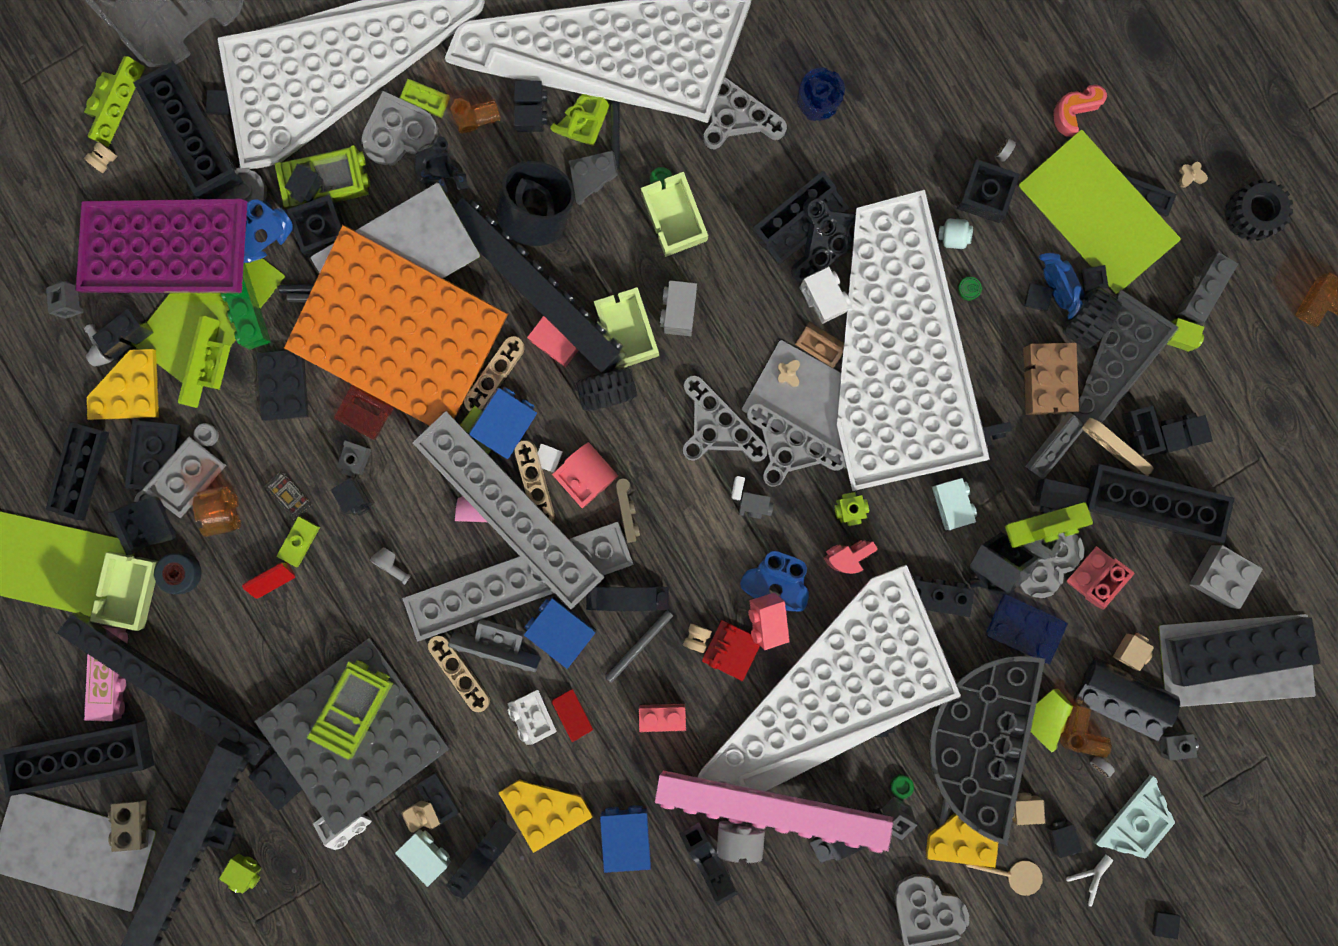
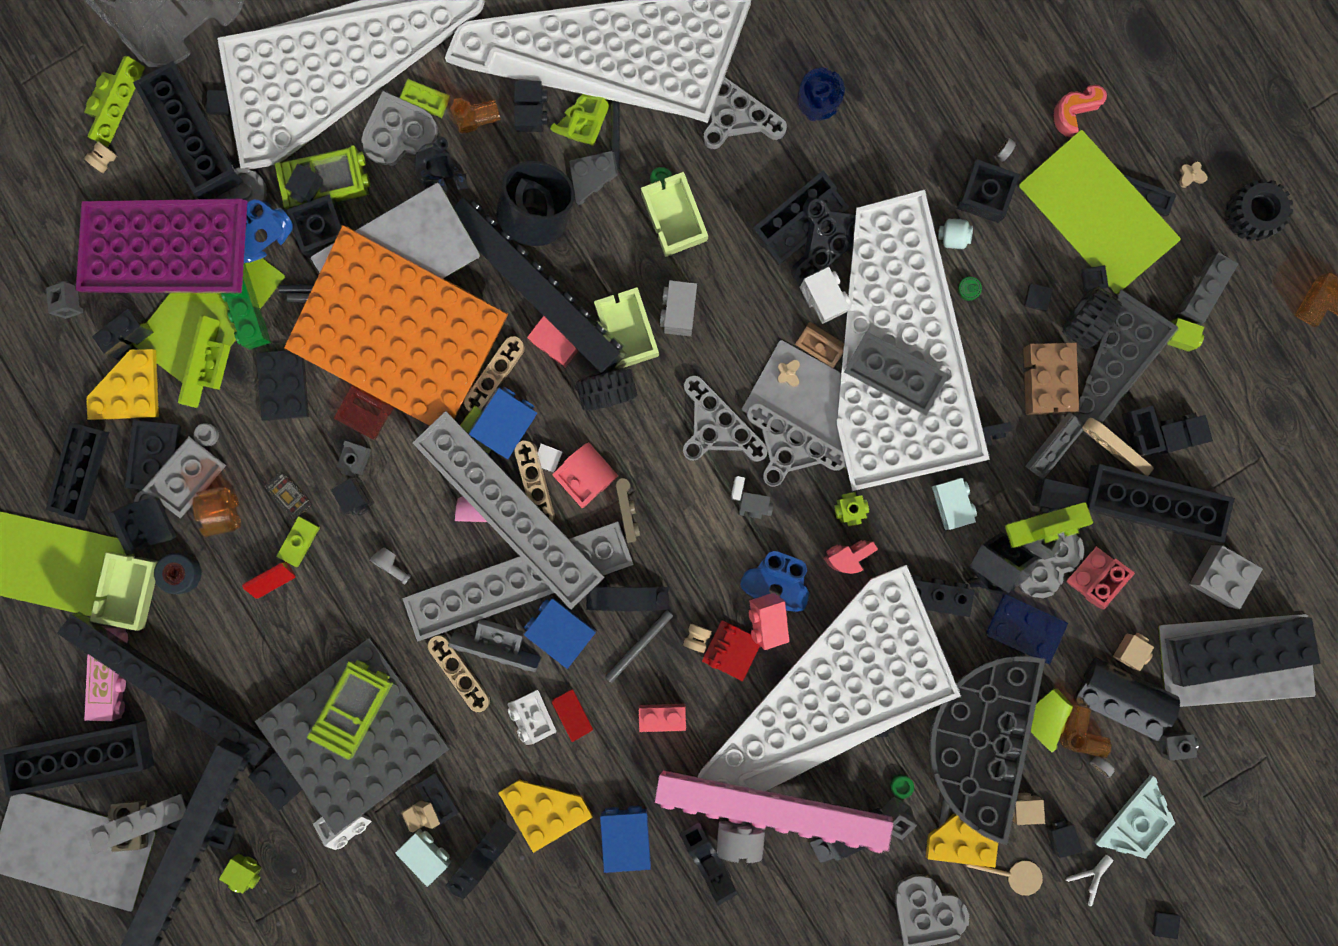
light grey bar [84,324,114,366] -> none
blue piece [1039,253,1084,320] -> none
none -> light grey plate [86,794,187,854]
none -> dark grey plate [844,331,949,416]

